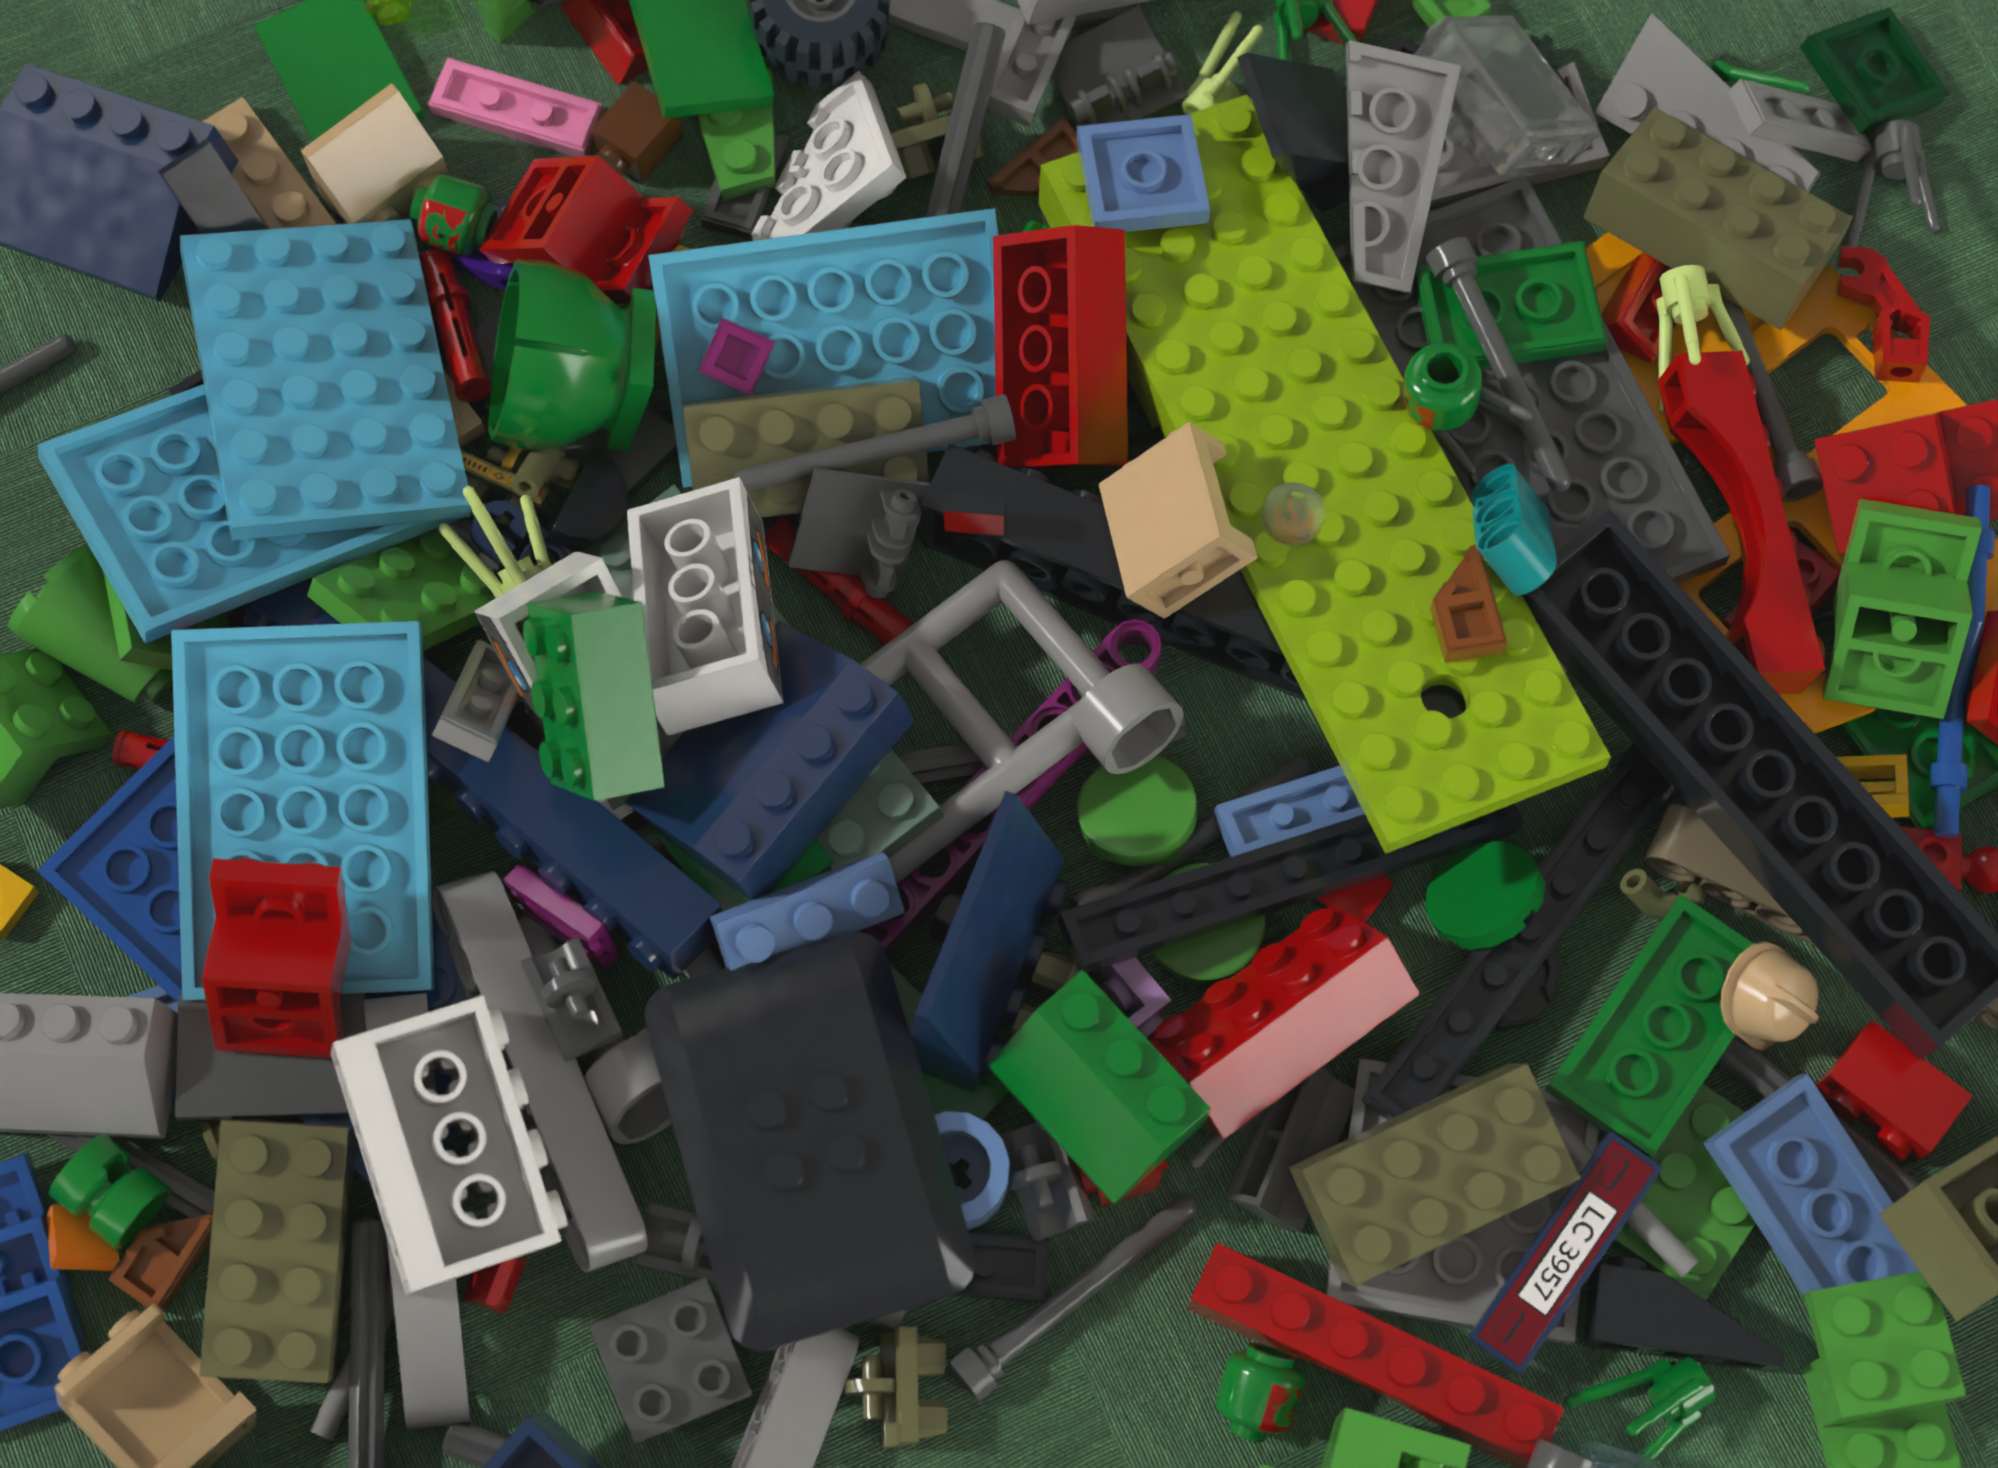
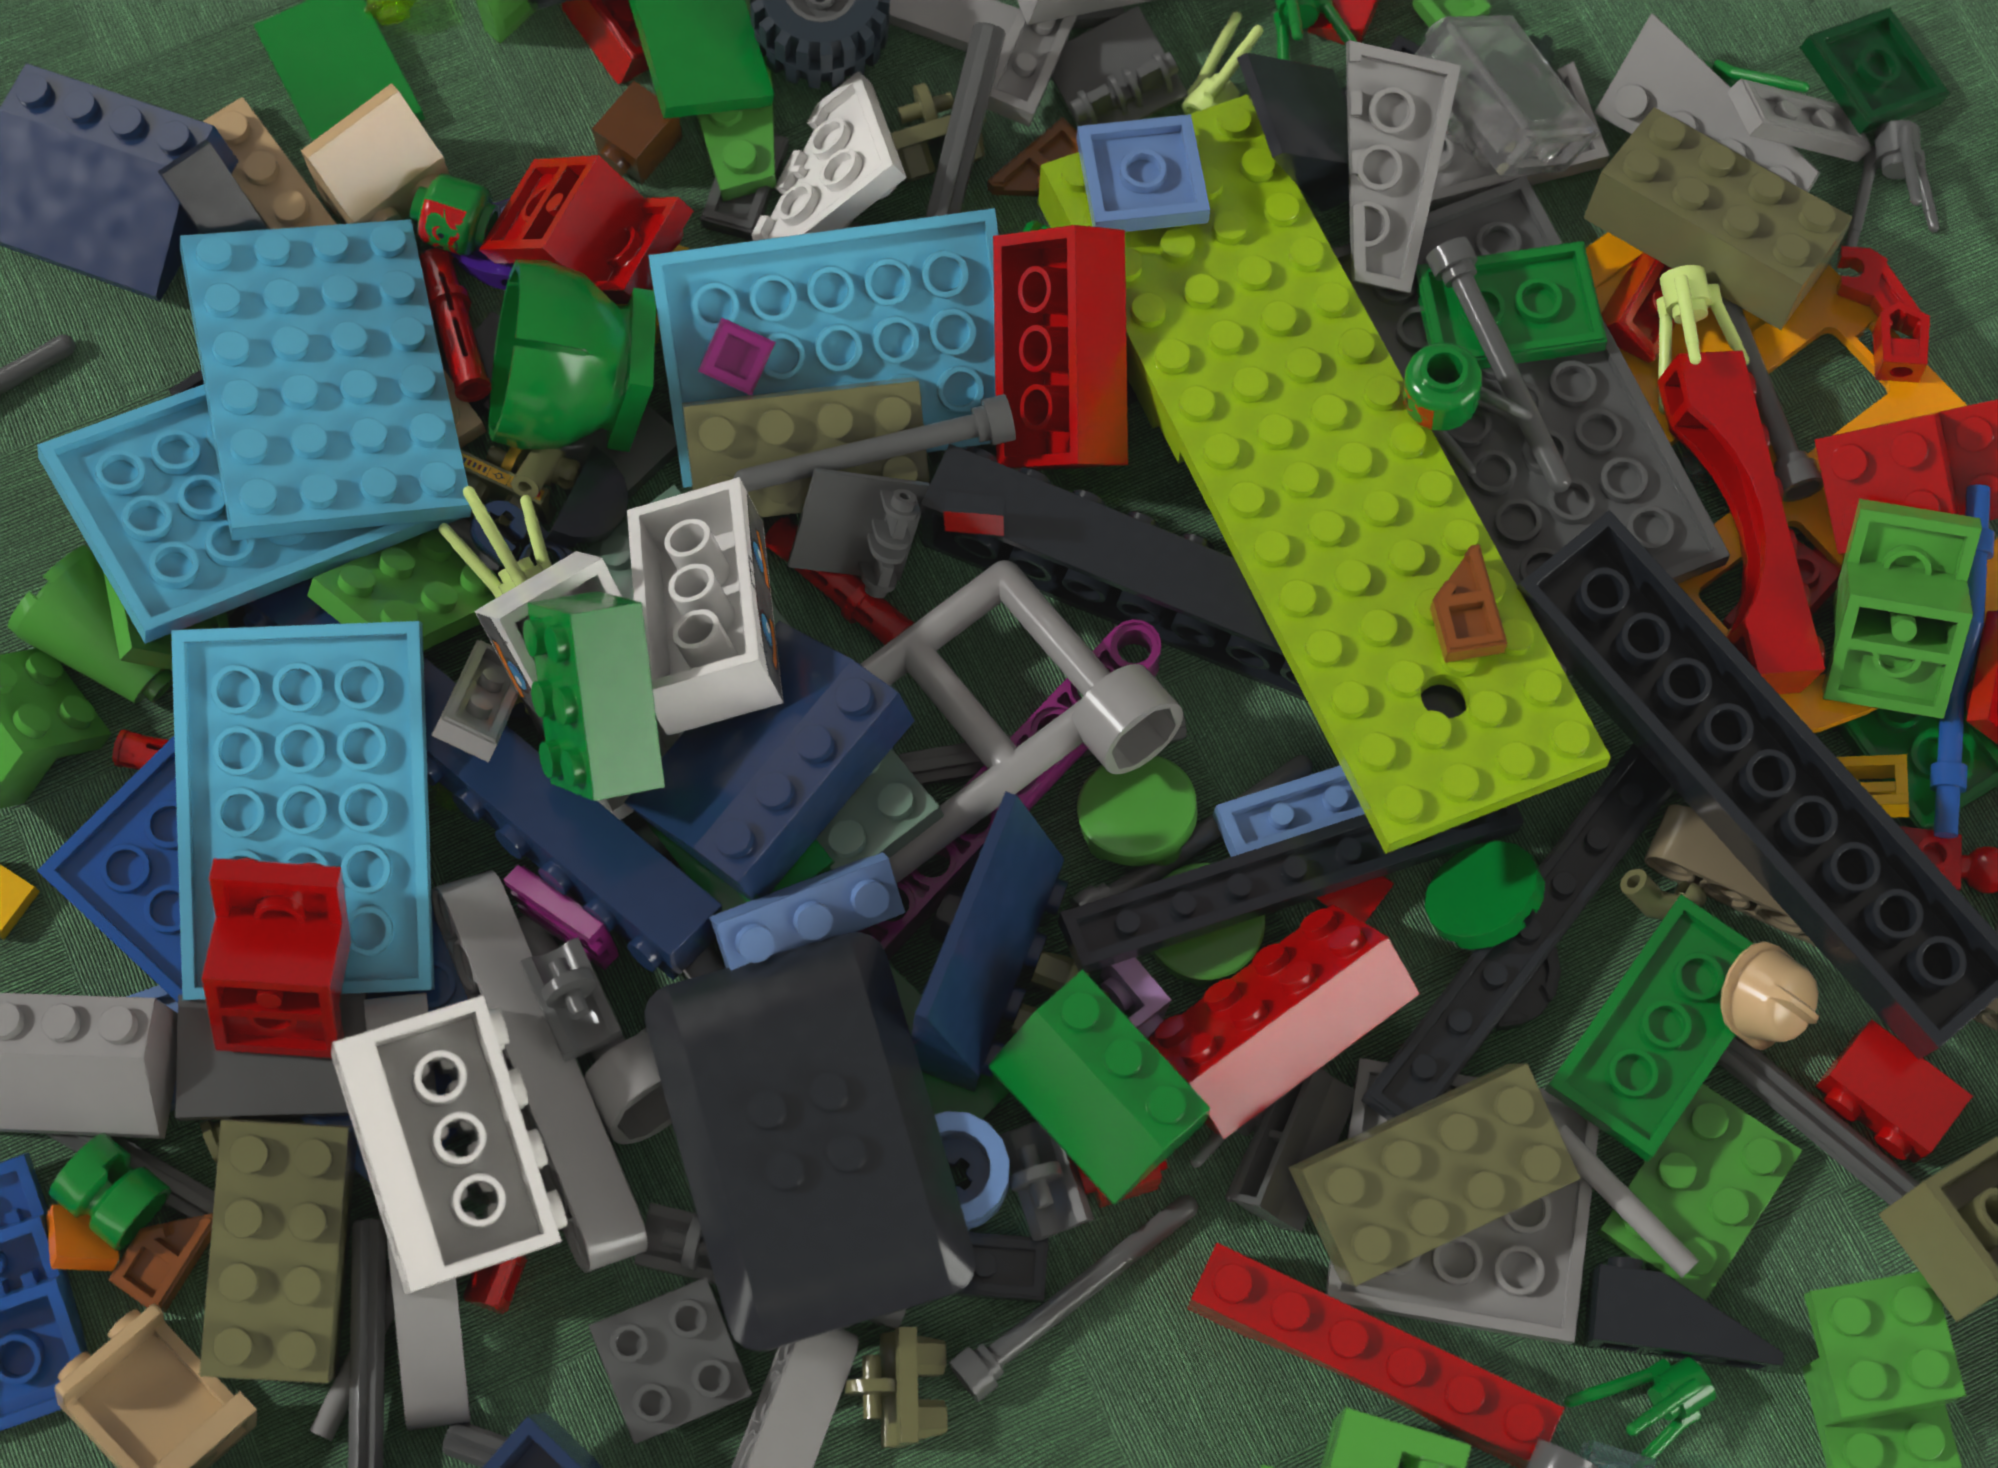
bright pink tile [428,58,605,157] -> none
tan panel [1099,421,1258,619] -> none
green head [1215,1343,1305,1442] -> none
clear tile [1262,483,1325,546] -> none
tile [1467,1131,1663,1375] -> none
teal beam [1471,464,1557,596] -> none
medium blue plate [1703,1073,1919,1296] -> none

